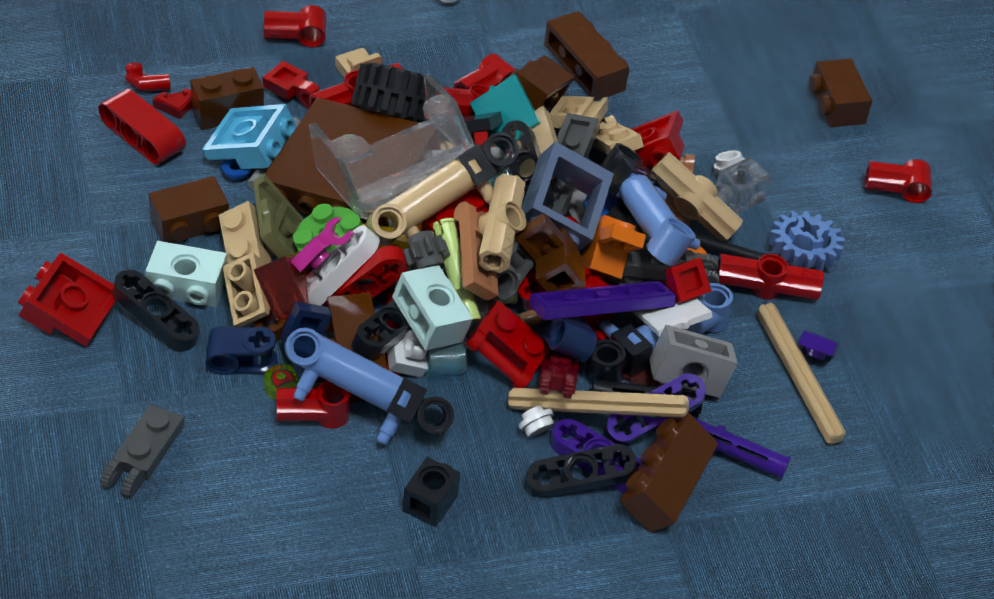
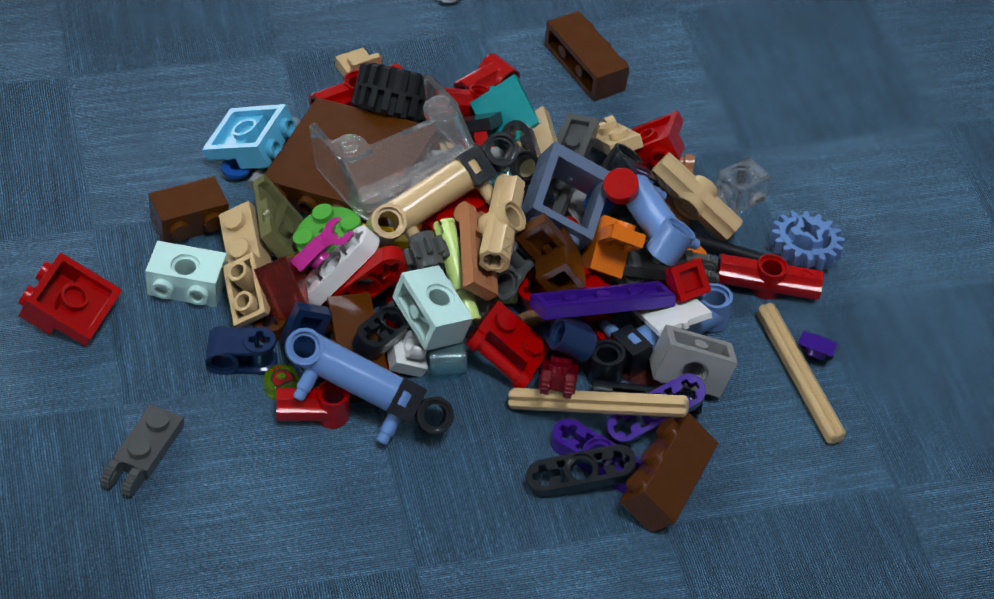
red beam [98,89,186,165] -> none
black beam [112,270,200,351] -> none
red arm [124,62,171,92] -> none
red tile [153,89,192,119] -> none
reddish brown brick [190,67,264,130] -> none
red plate [262,61,320,109] -> none
red piece [264,5,327,47] -> none
black brick [402,457,460,527] -> none
reddish brown brick [508,55,575,111] -> none
white plate [518,406,555,438] -> none
tan plate [550,96,608,131] -> none
dark purple pin [695,418,791,479] -> none
white plate [714,150,747,178] -> none
reddish brown brick [809,58,872,128] -> none
red piece [865,159,932,203] -> none
none -> red tile [603,168,640,205]

